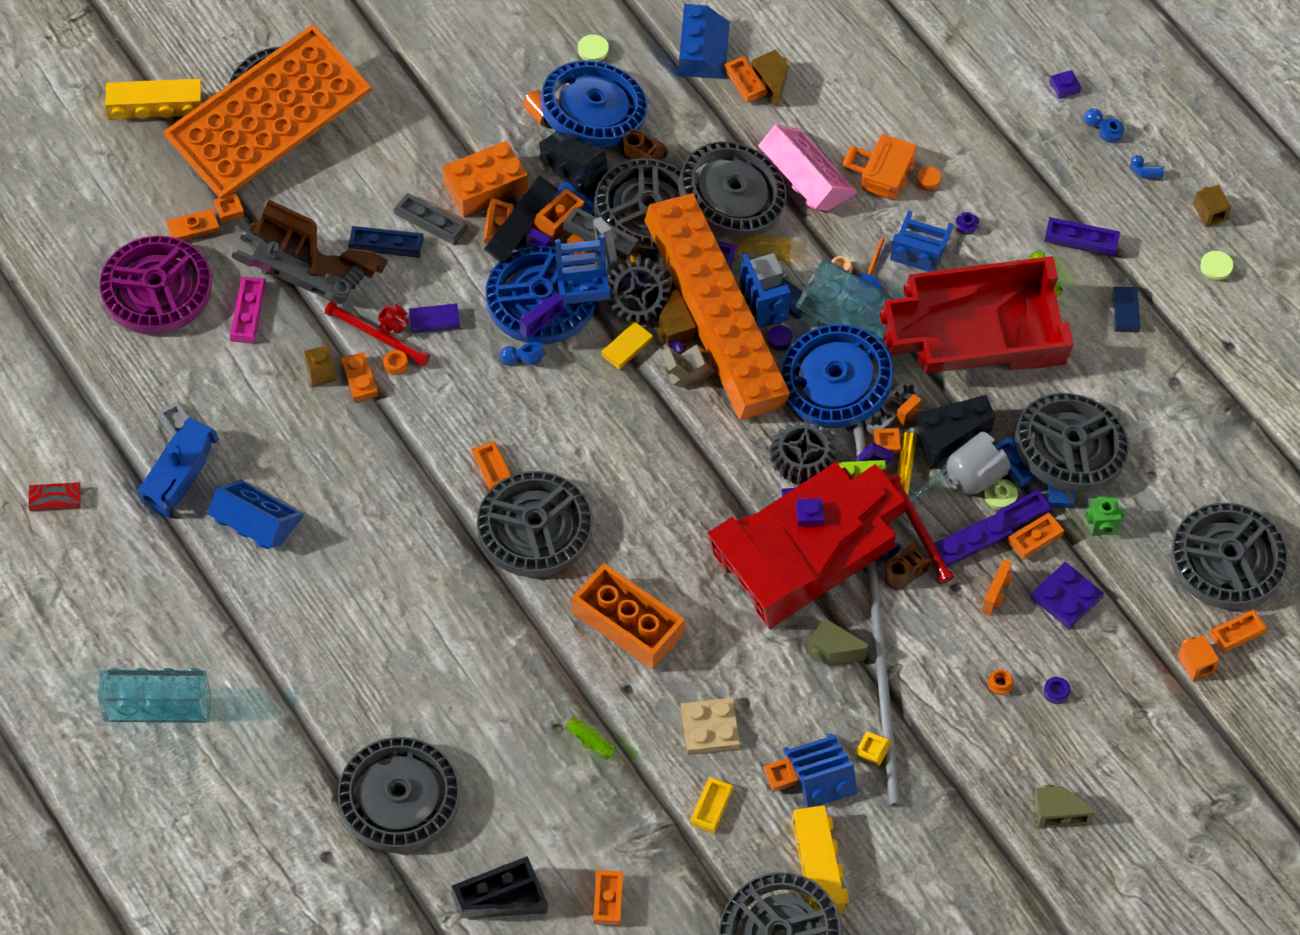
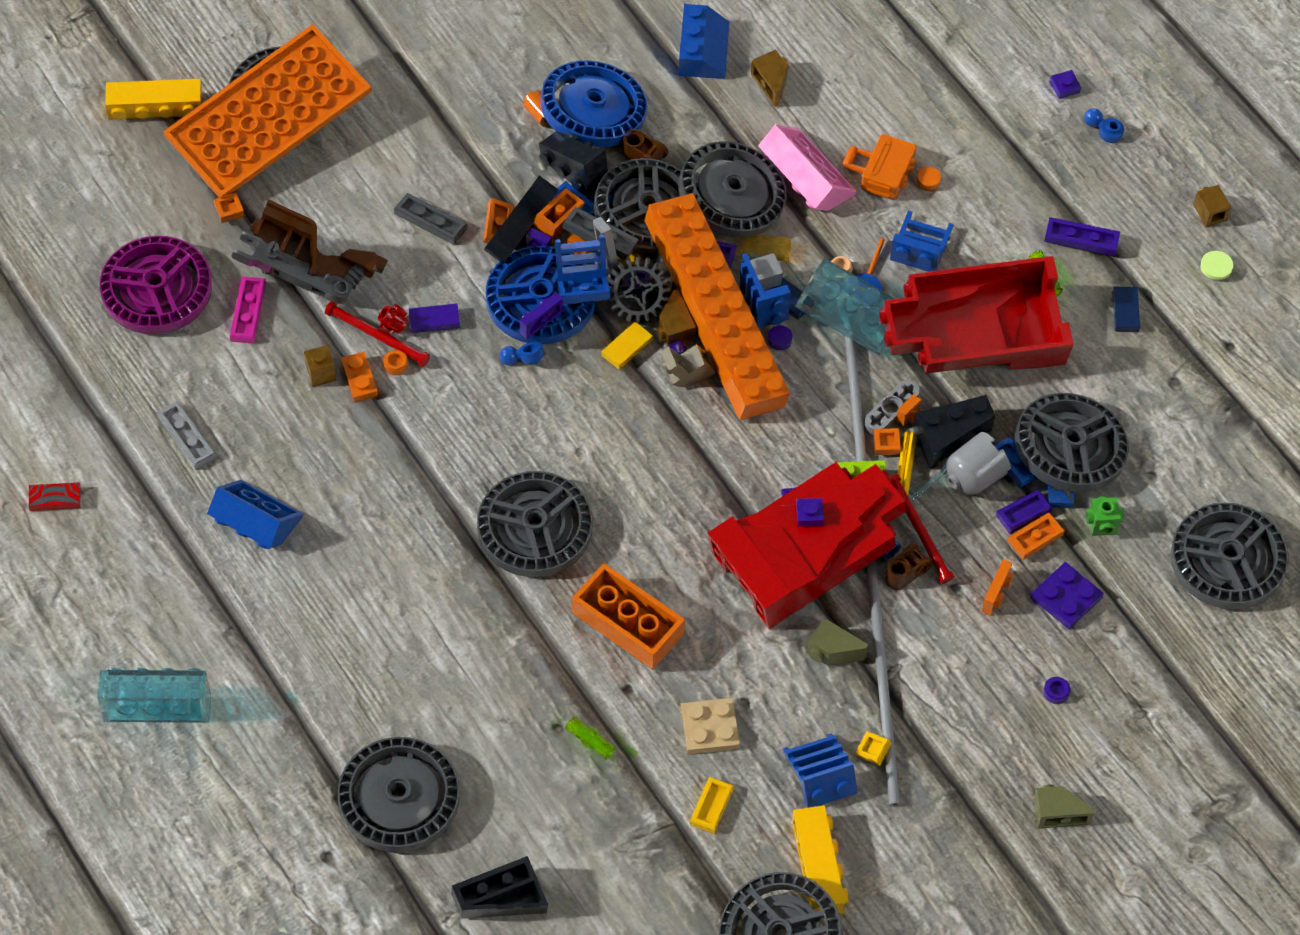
blue piece [138,418,219,517] -> none
orange plate [166,208,220,241] -> none
dark blue tile [348,226,424,258] -> none
orange brick [442,140,528,218] -> none
orange tile [472,441,512,490] -> none
yellowish green piece [578,35,609,61] -> none
orange plate [593,870,623,926] -> none
orange plate [724,56,768,103] -> none
orange plate [764,757,798,792] -> none
dark grey gear [769,420,837,485] -> none
blue piece [780,324,893,428] -> none
dark purple plate [858,442,894,466] -> none
dark purple plate [934,512,1013,567] -> none
dark purple plate [955,212,979,235] -> none
yellowish green piece [984,478,1018,510] -> none
orange plate [987,669,1014,695] -> none
blue arm [1130,155,1164,179] -> none
orange brick [1178,635,1219,681] -> none
orange plate [1209,609,1268,654] -> none

